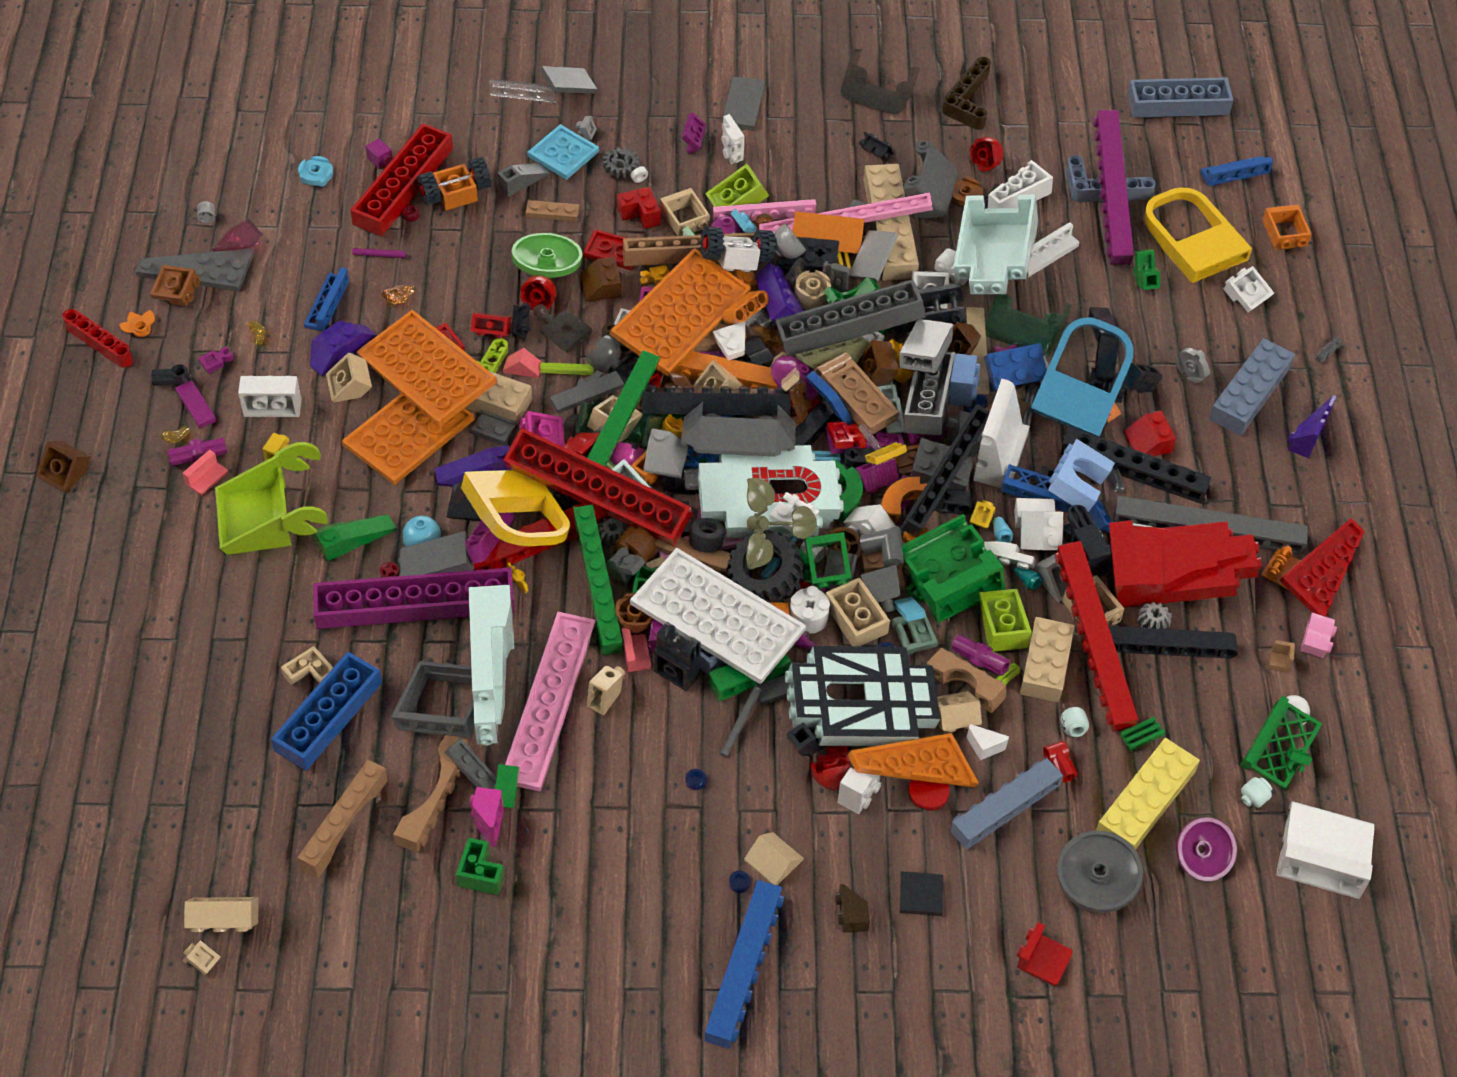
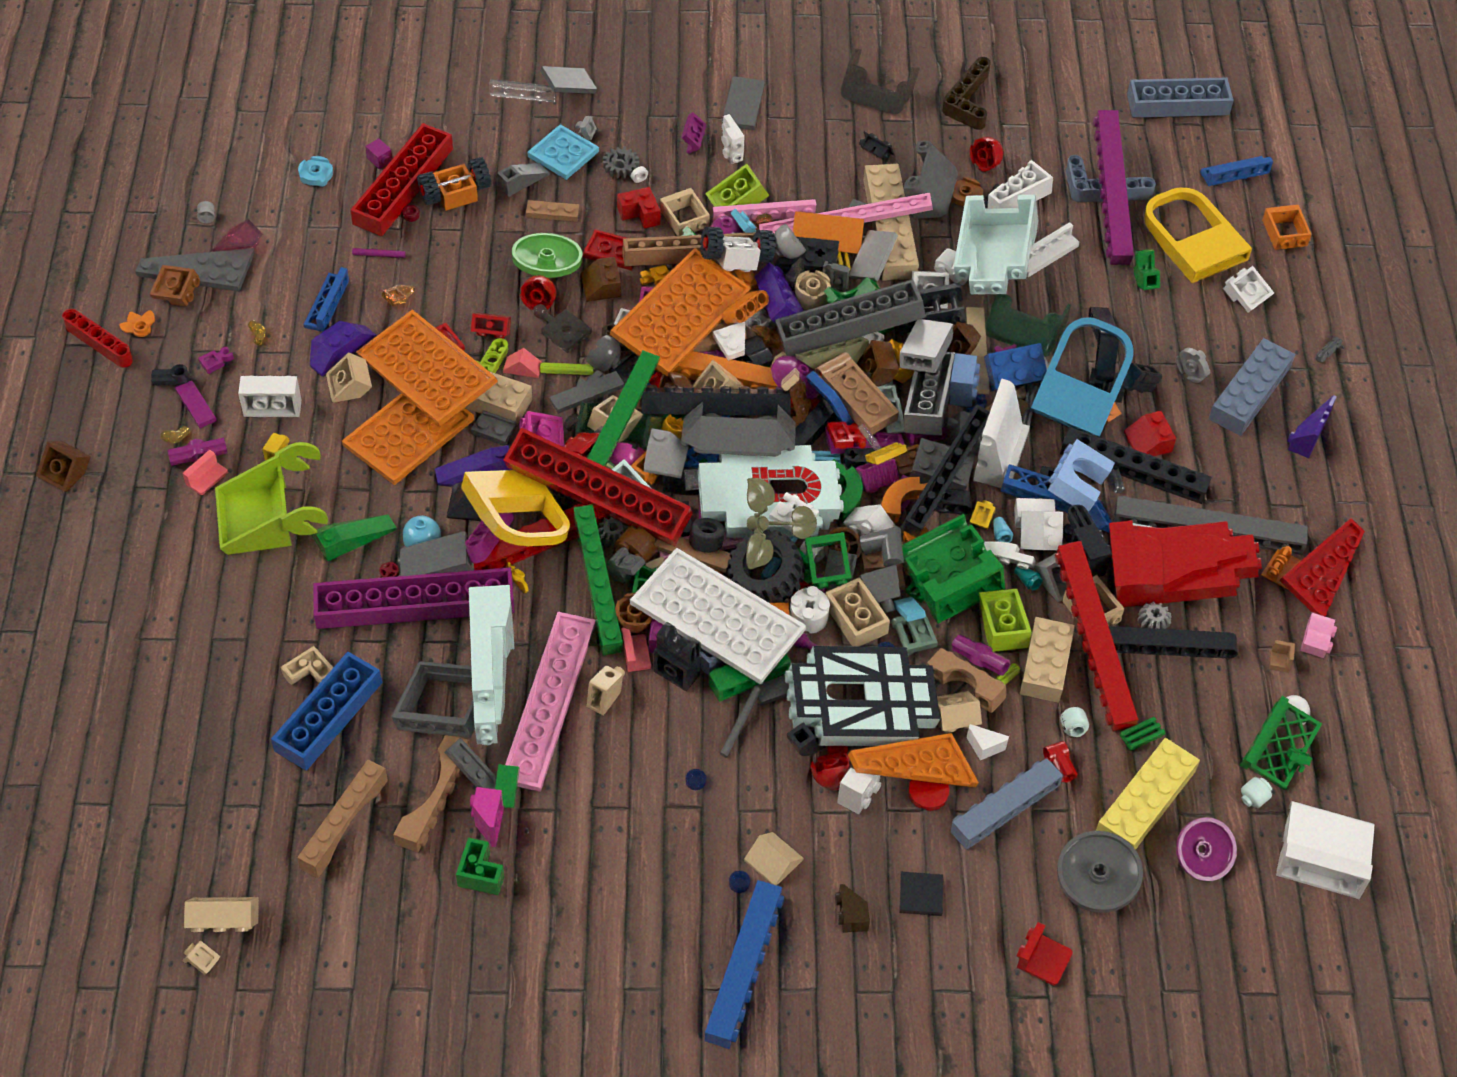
black hinge [512,303,531,340] -> none

